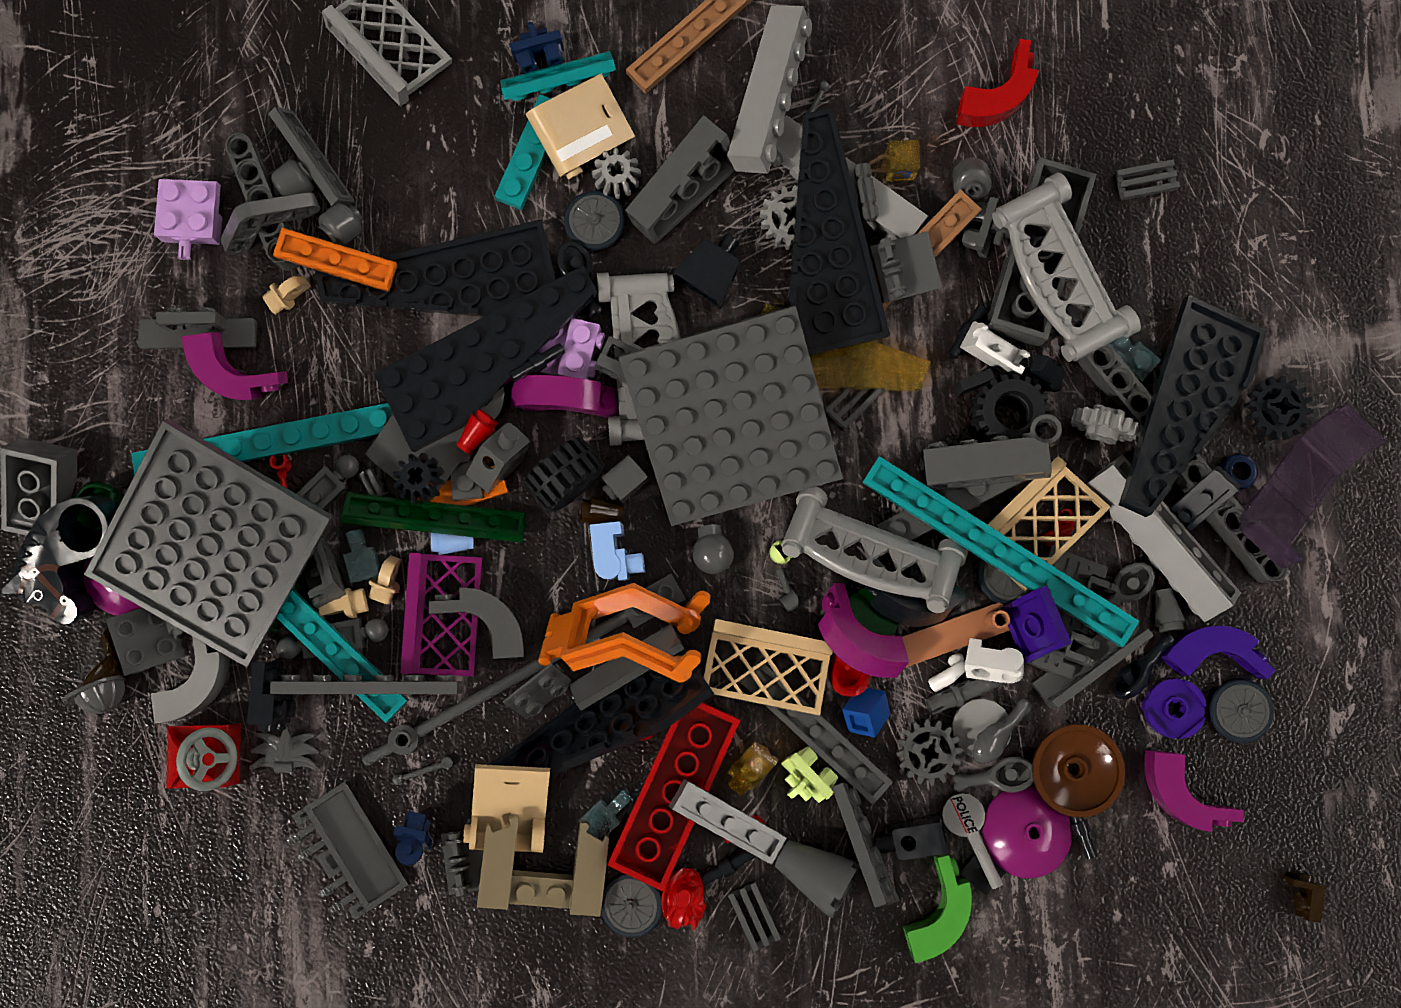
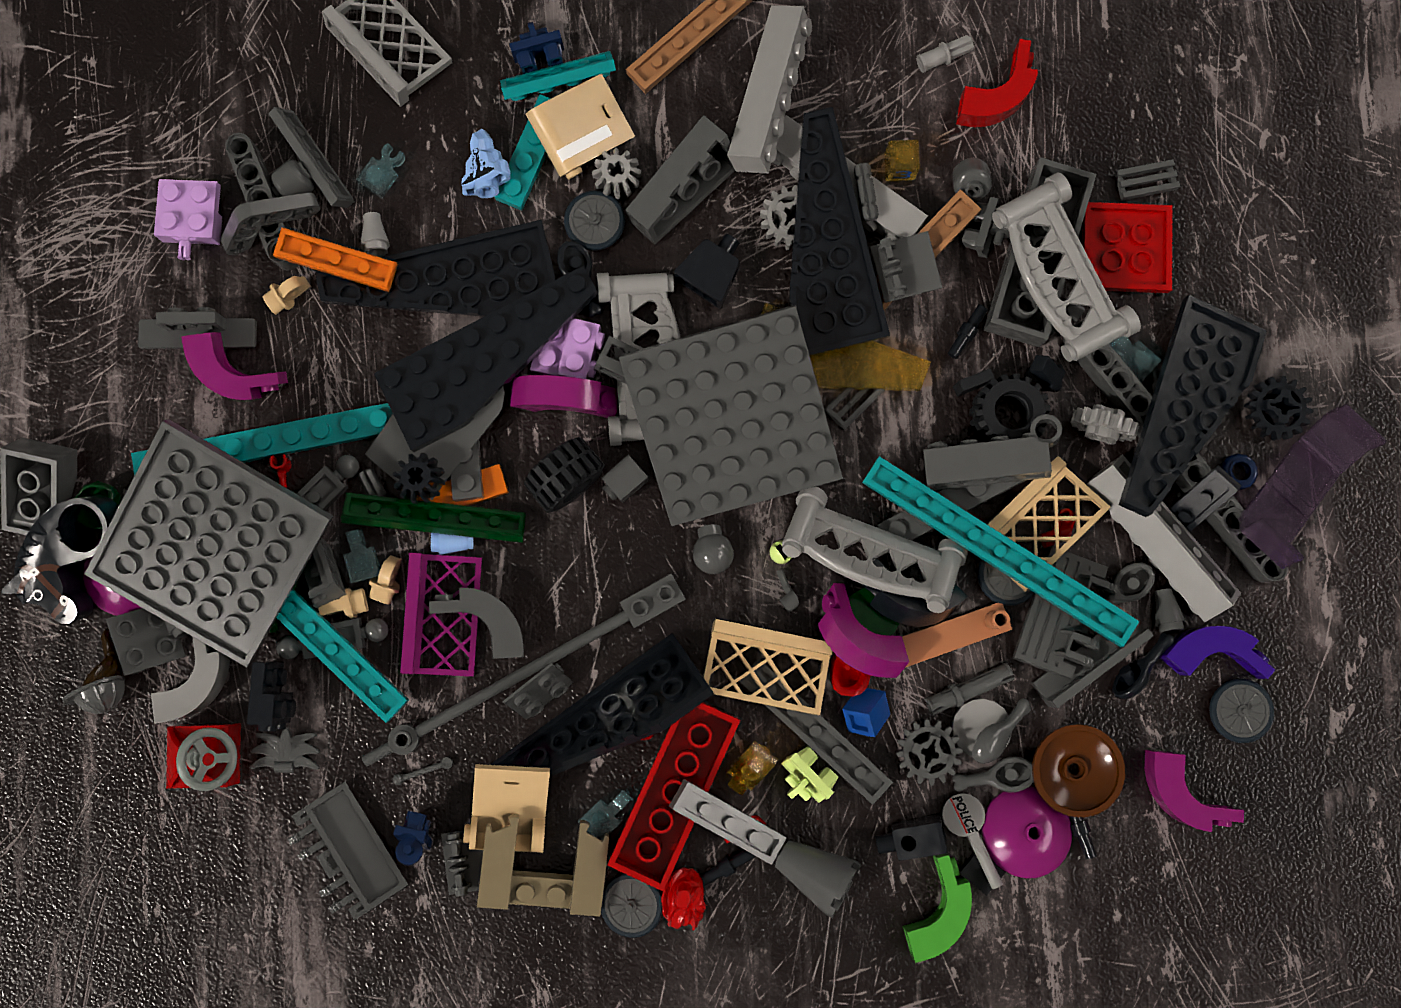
dark grey plate [270,675,463,694] -> none
dark grey head [317,203,362,246] -> none
red cone [456,409,498,455] -> none
dark grey torso [466,423,530,493] -> none
black bar [508,343,565,382] -> none
orange piece [538,583,710,683] -> none
dark grey tile [569,624,684,711] -> none
dark brown cone [580,497,624,526] -> none
light blue hips [590,521,645,581] -> none
dark grey tile [728,881,781,952] -> none
dark grey hinge [800,81,830,126] -> none
dark grey wing [832,783,900,908] -> none
white arm [928,653,966,692] -> none
white hinge [960,321,1030,376] -> none
white leg [965,638,1024,683] -> none
dark purple plate [1001,586,1072,664] -> none
dark purple plate [1141,678,1206,739] -> none
dark brown bracket [1283,872,1326,923] -> none
none -> clear light blue plate [356,143,405,199]
none -> light grey cone [360,212,390,257]
none -> light blue rock [462,129,511,198]
none -> light grey axle [916,35,974,73]
none -> red plate [1082,202,1172,293]

